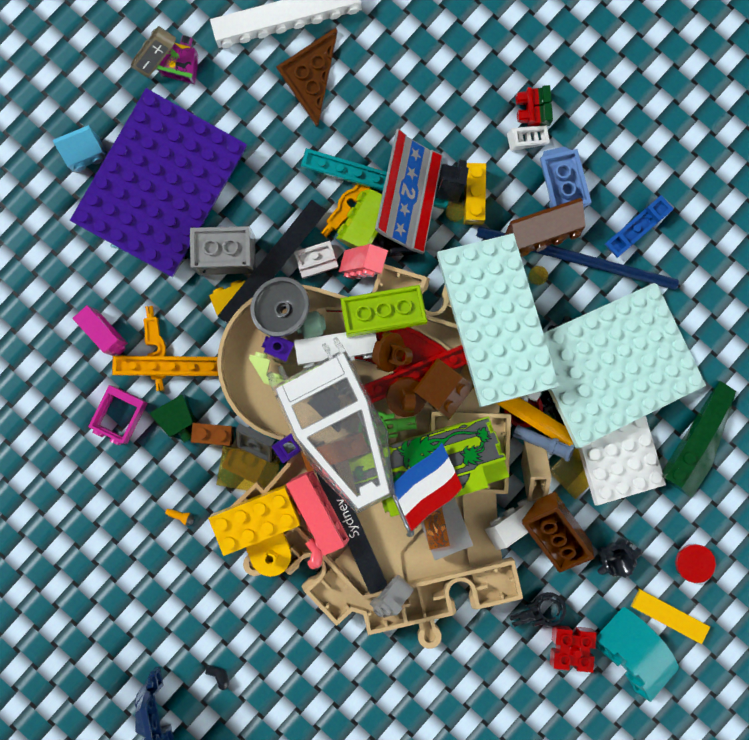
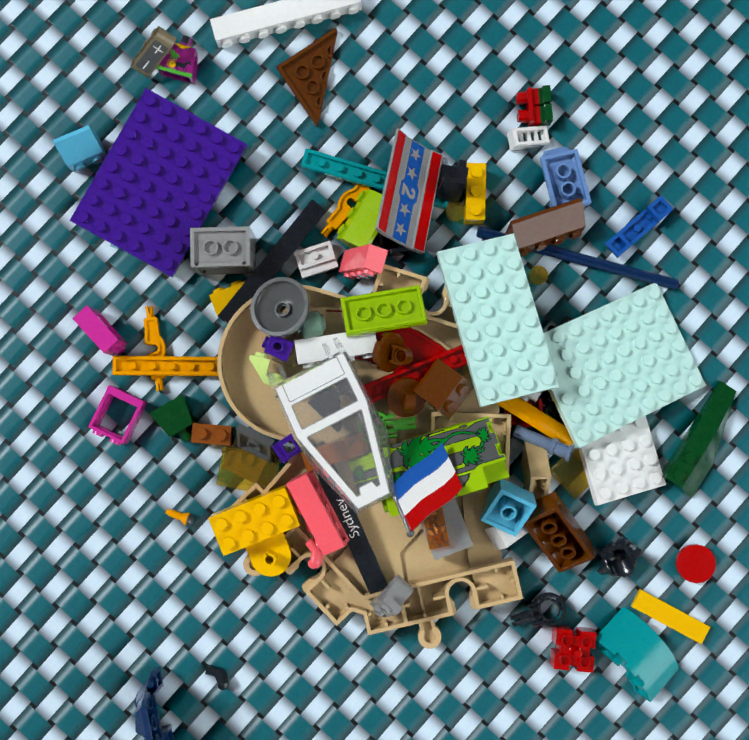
none -> medium azure slope [480,479,537,537]

